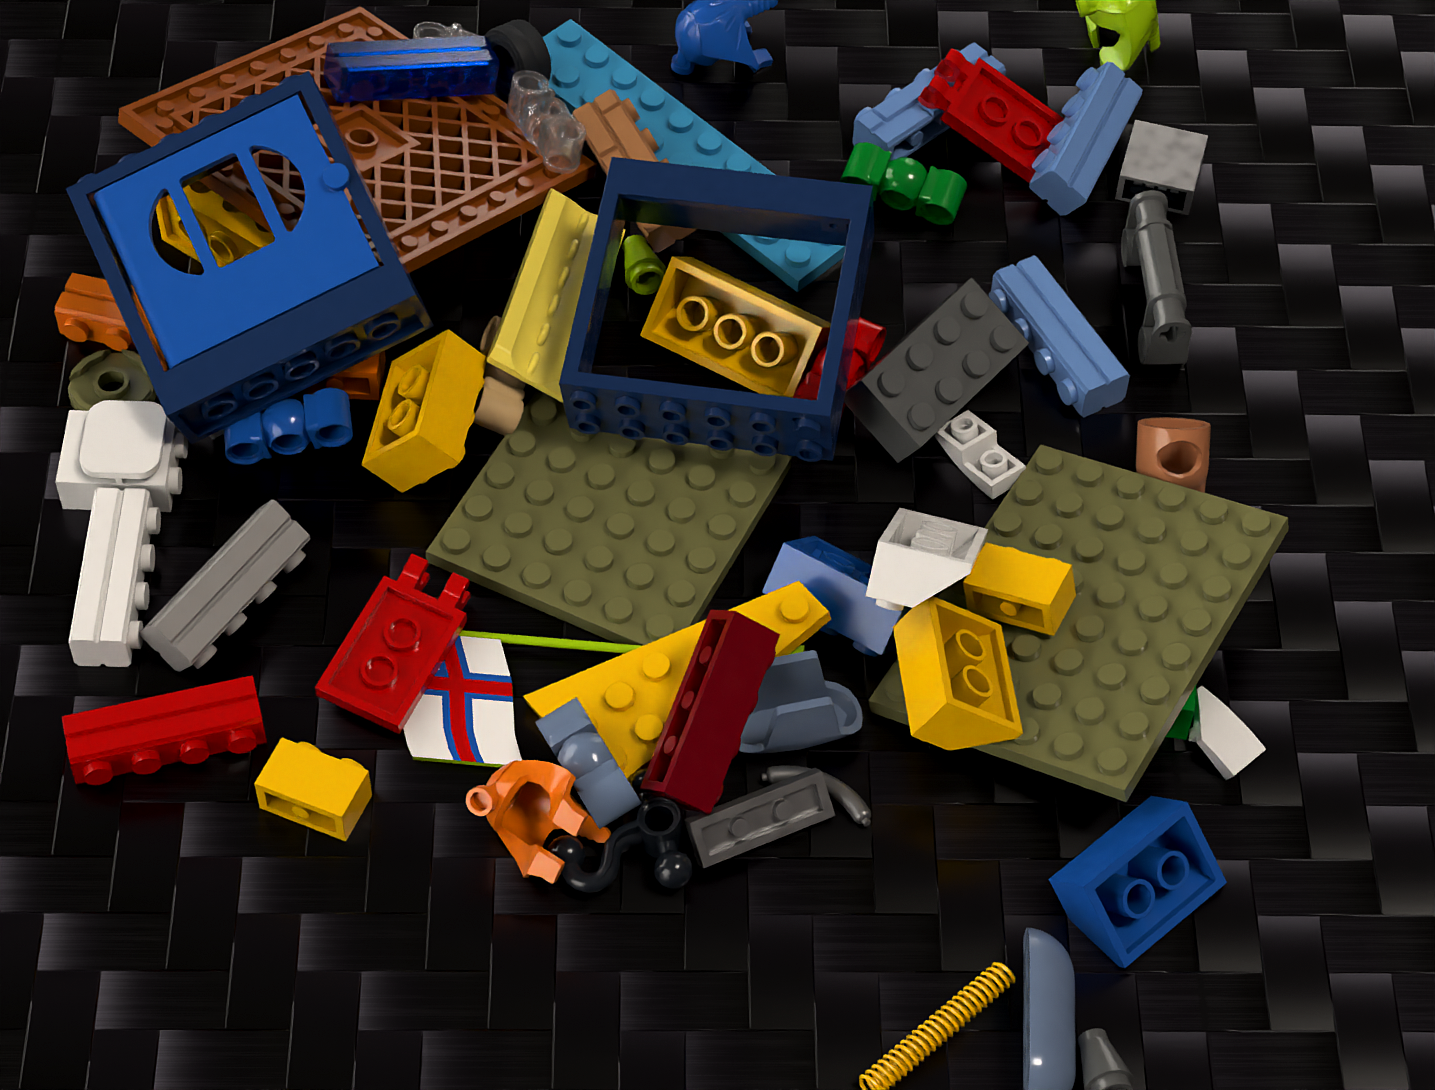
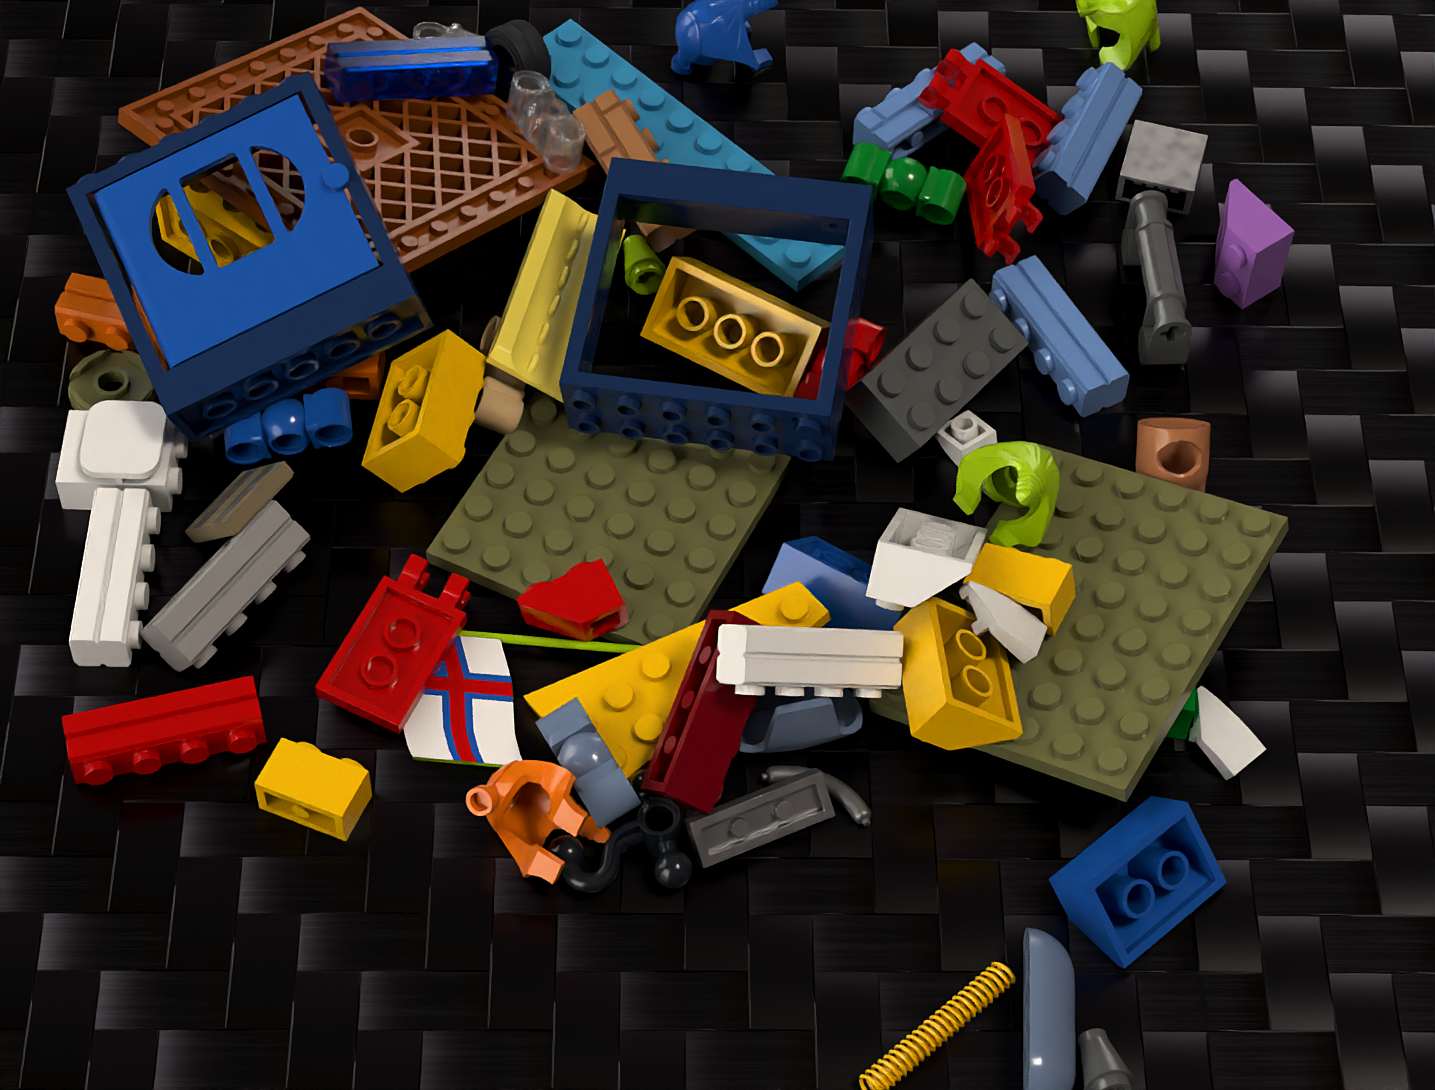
none -> dark tan tile [184,461,294,543]
none -> red slope [516,558,630,642]
none -> white brick [716,624,904,698]
none -> lime piece [953,441,1060,548]
none -> white slope [959,581,1047,664]
none -> red tile [963,113,1043,265]
none -> medium lavender slope [1213,179,1294,309]

